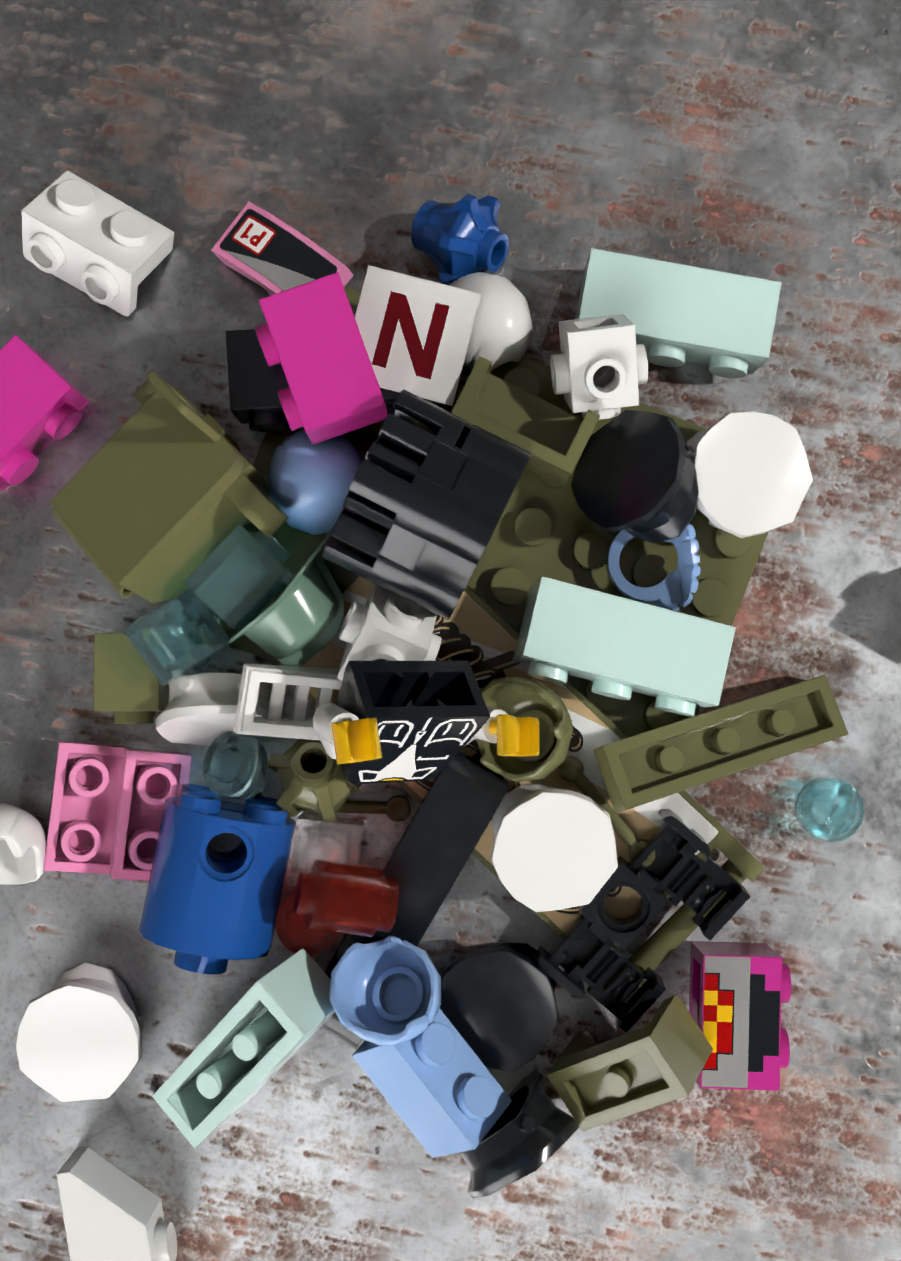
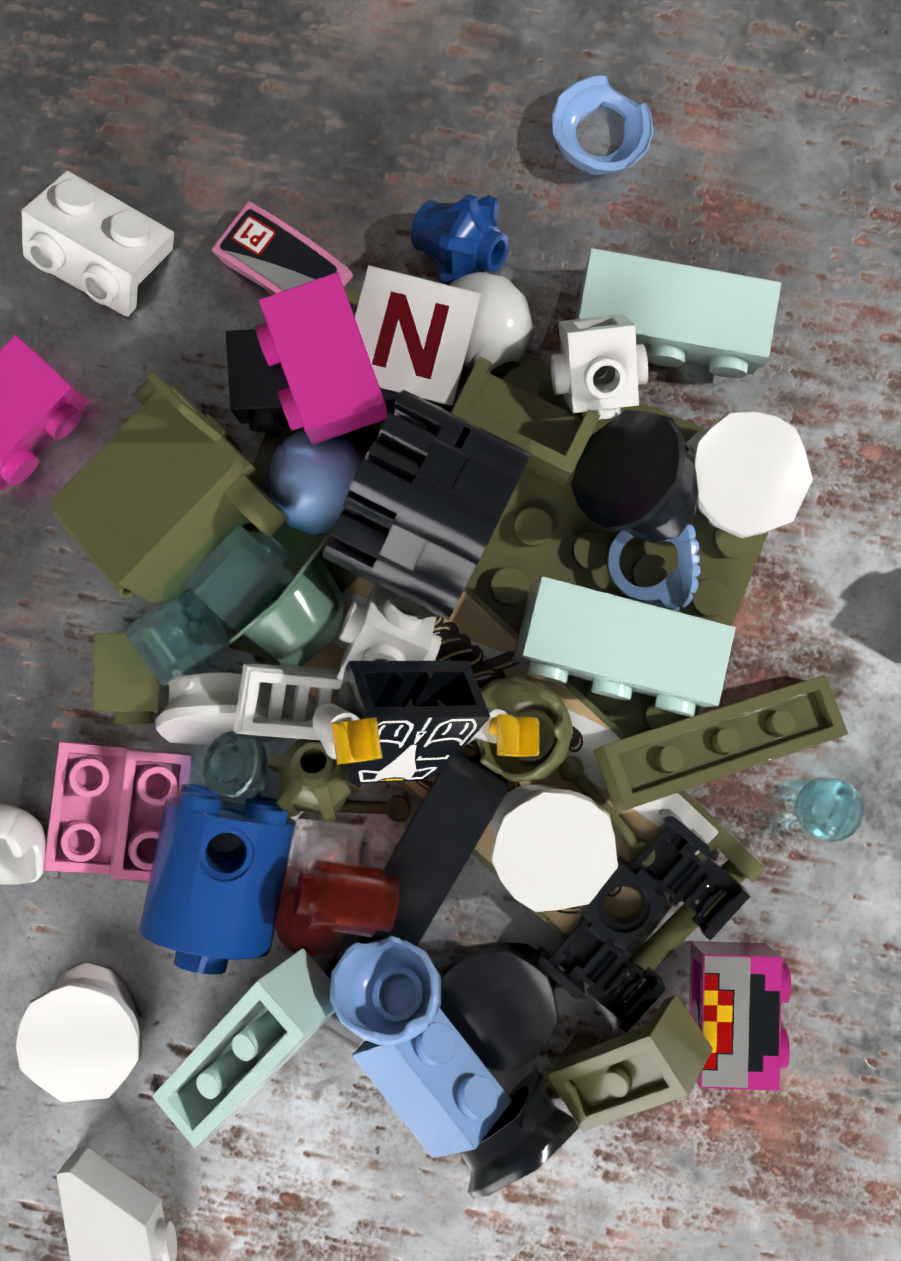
none -> light blue piece [552,75,654,175]

